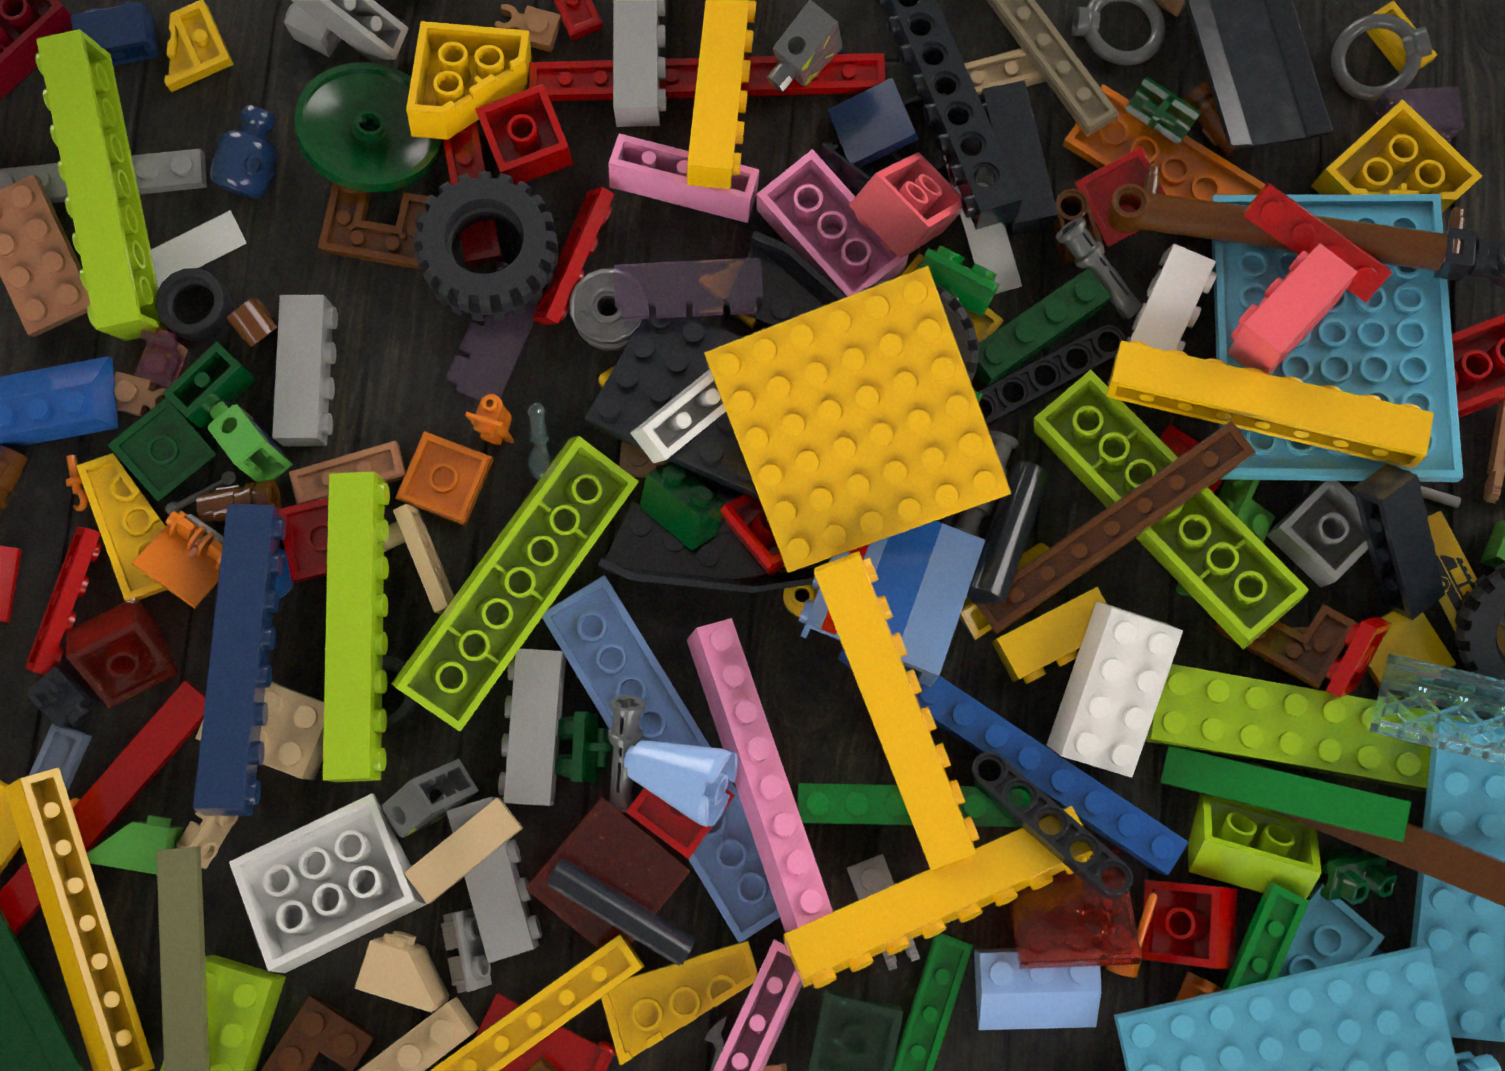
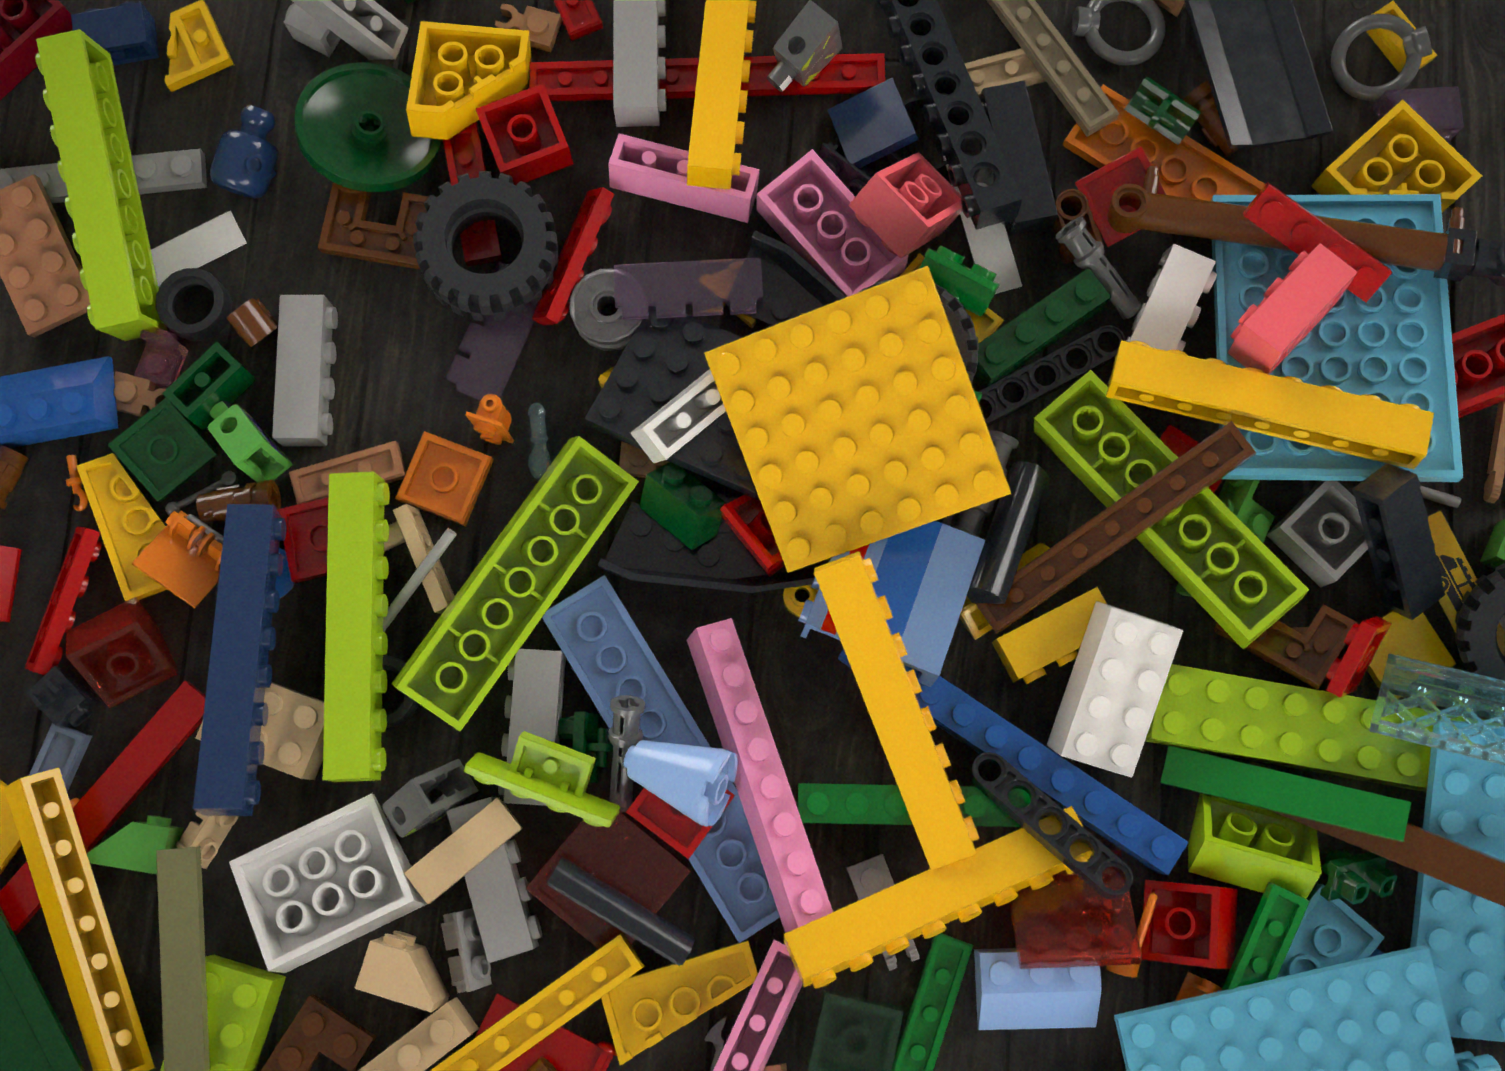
none -> light grey axle [383,528,457,632]
none -> lime bracket [464,731,621,827]

